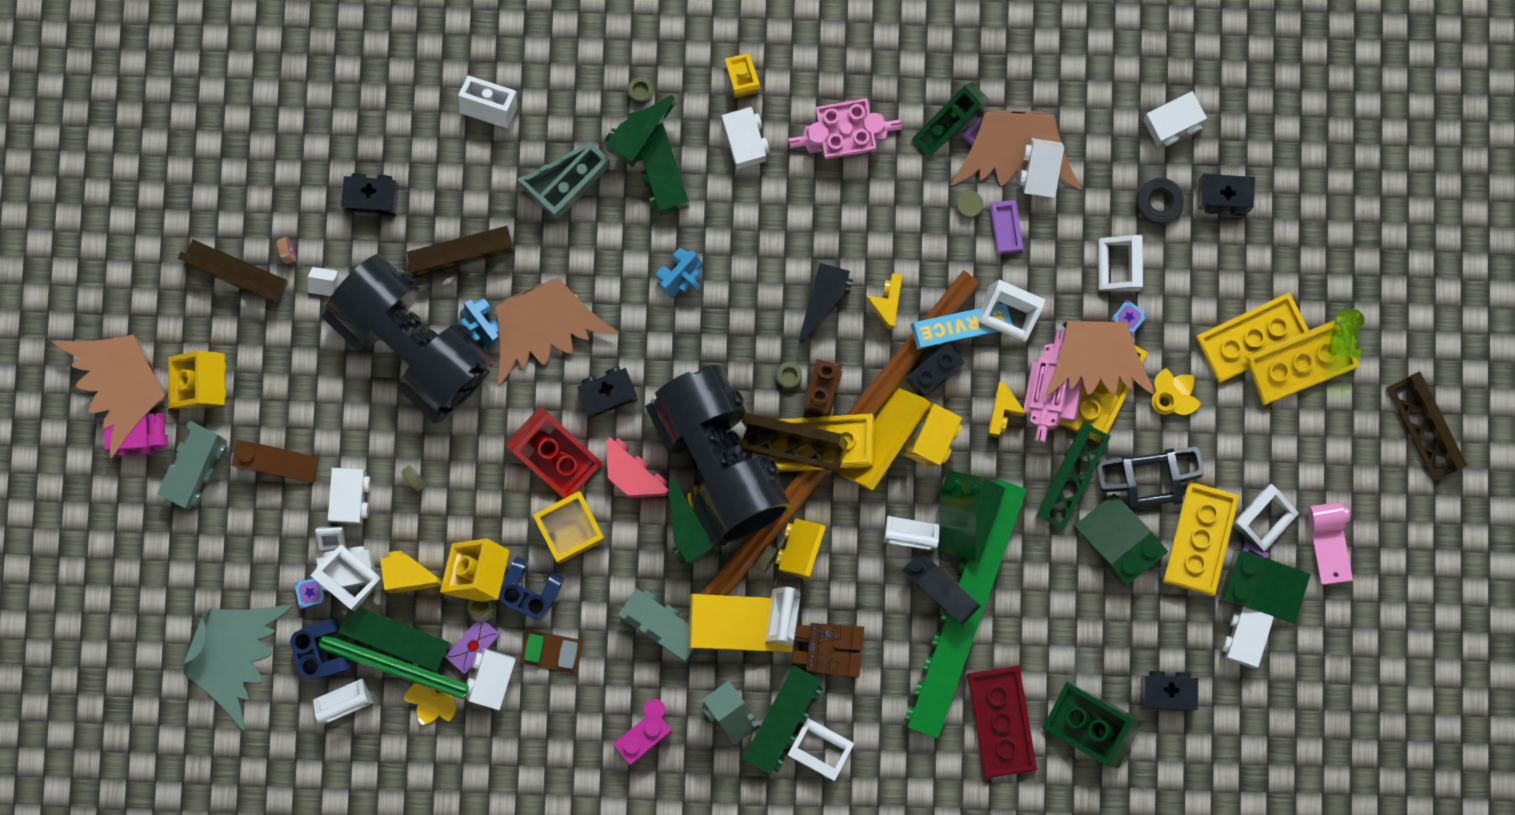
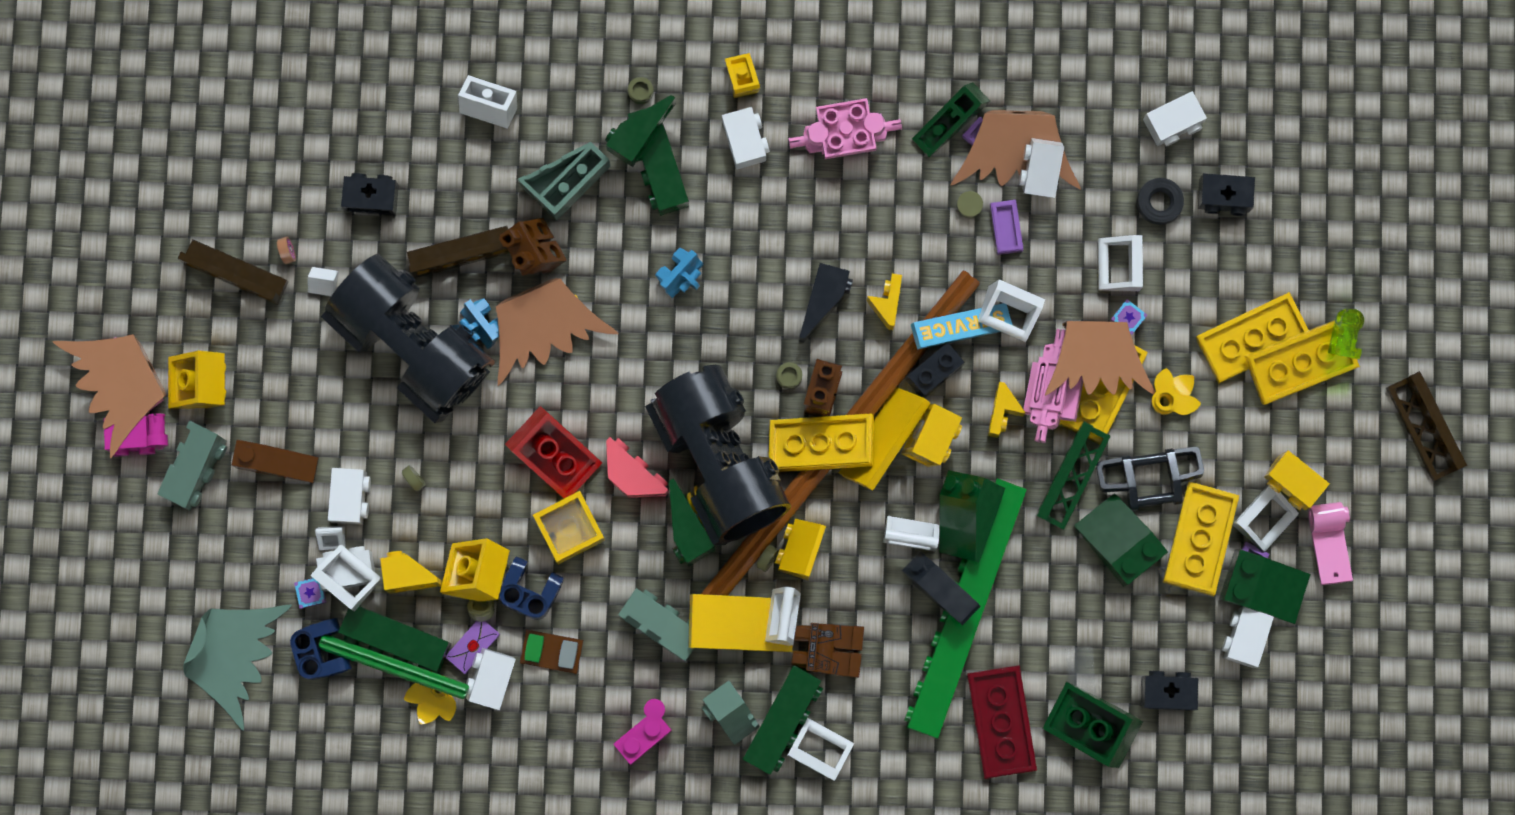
white tile [313,679,373,724] -> none
black brick [577,366,638,419] -> none
dark brown fence [740,412,848,472] -> none
none -> reddish brown hips [499,218,567,276]
none -> yellow slope [1264,450,1330,510]

